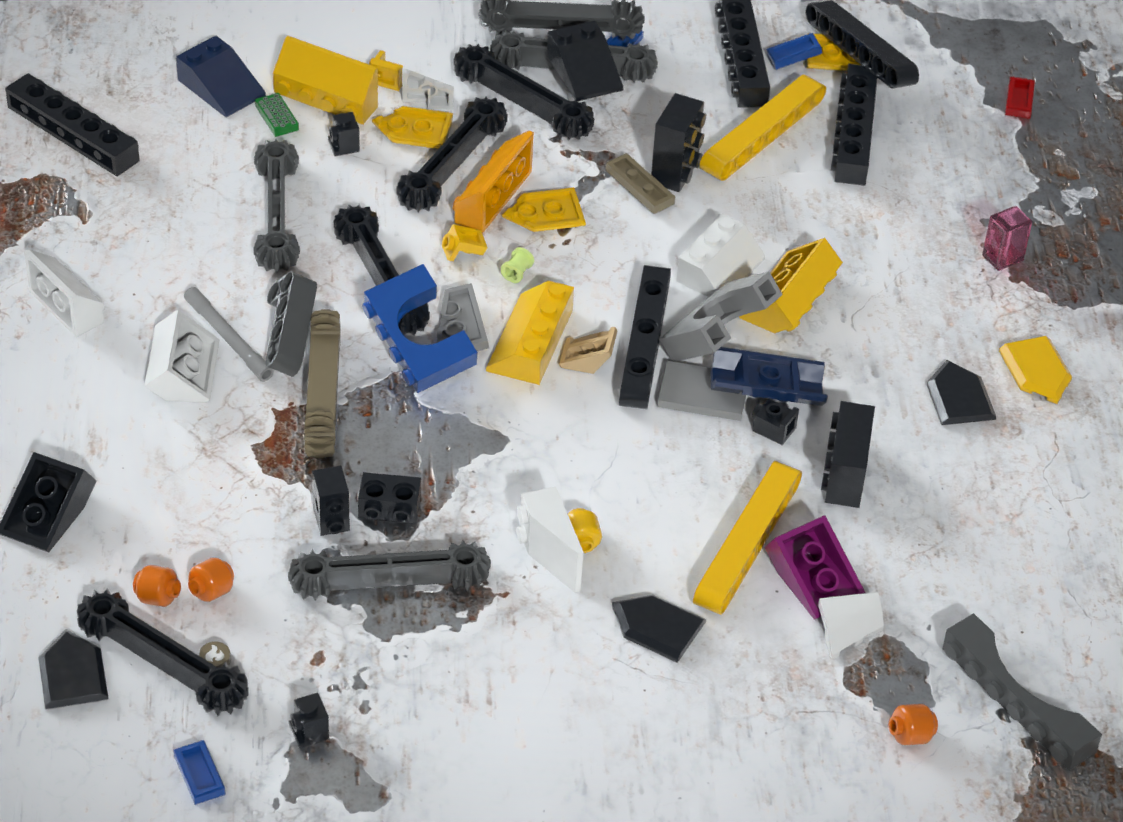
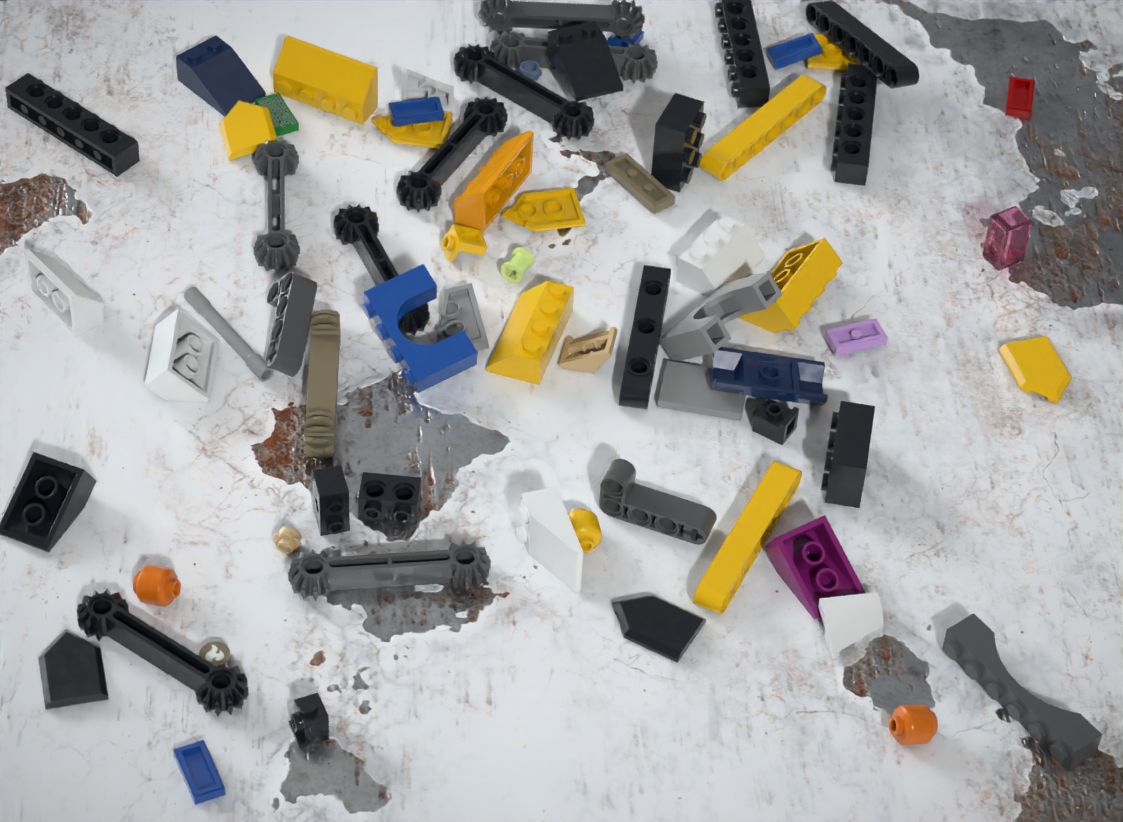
orange head [188,557,234,602] -> none
black brick [328,112,360,156] -> none
yellow bracket [369,50,403,91] -> none
black tile [927,360,996,425] -> none
none -> yellow tile [219,100,278,161]
none -> tan plate [273,527,302,554]
none -> blue tile [388,97,444,126]
none -> sand blue plate [517,60,542,81]
none -> dark grey beam [599,458,717,545]
none -> lavender plate [825,318,887,356]

